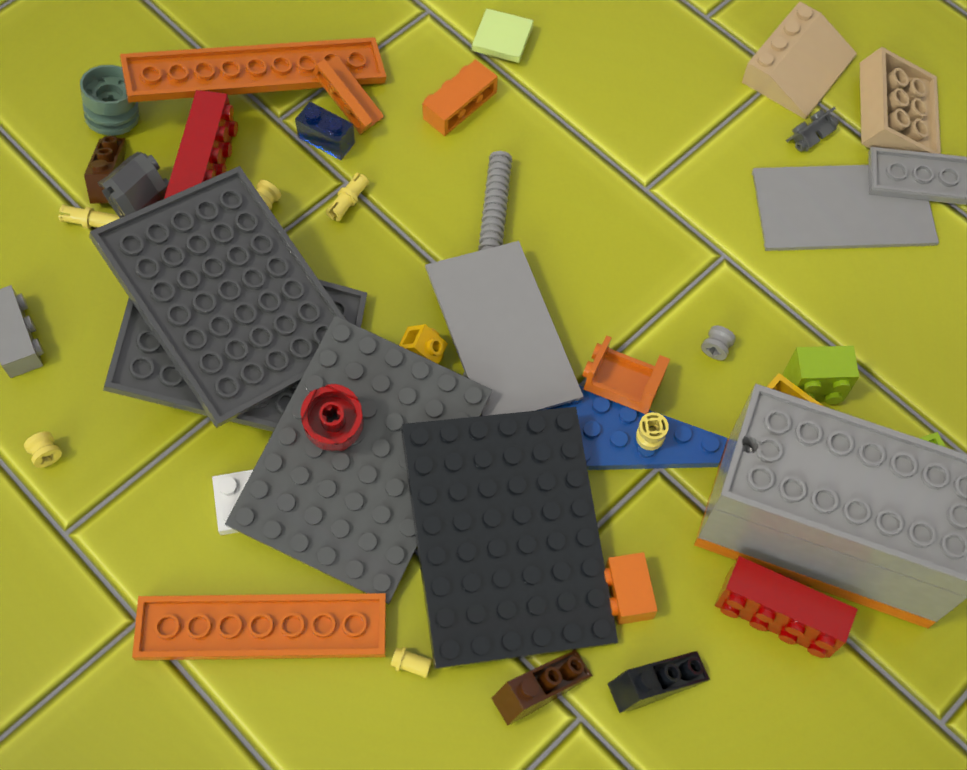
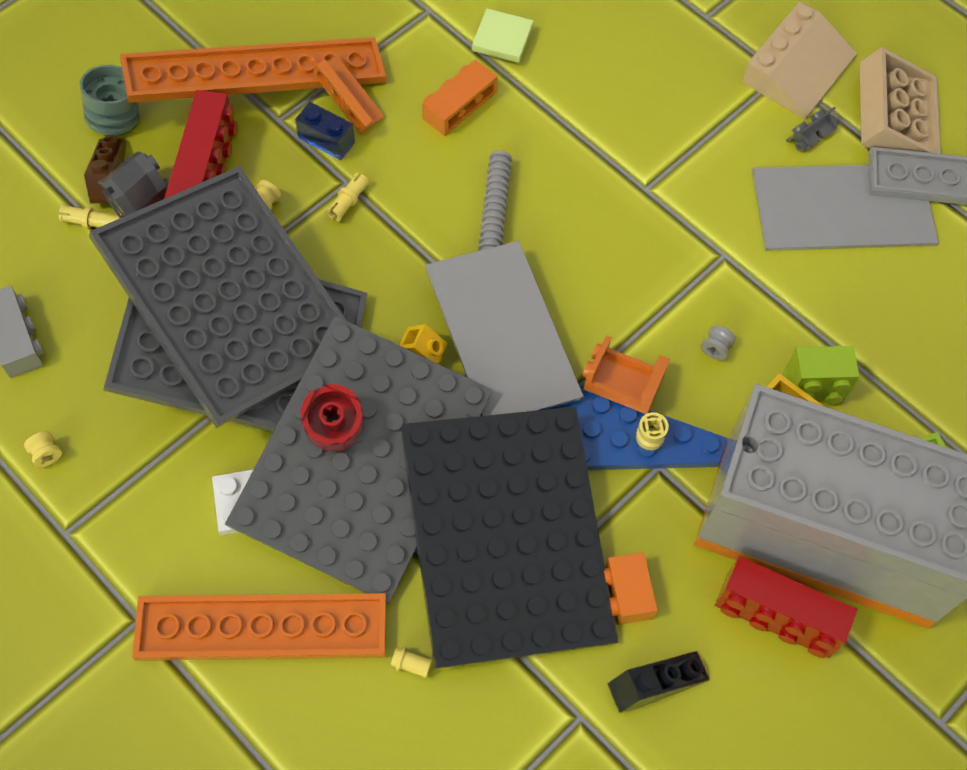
reddish brown slope [491,650,592,726] -> none

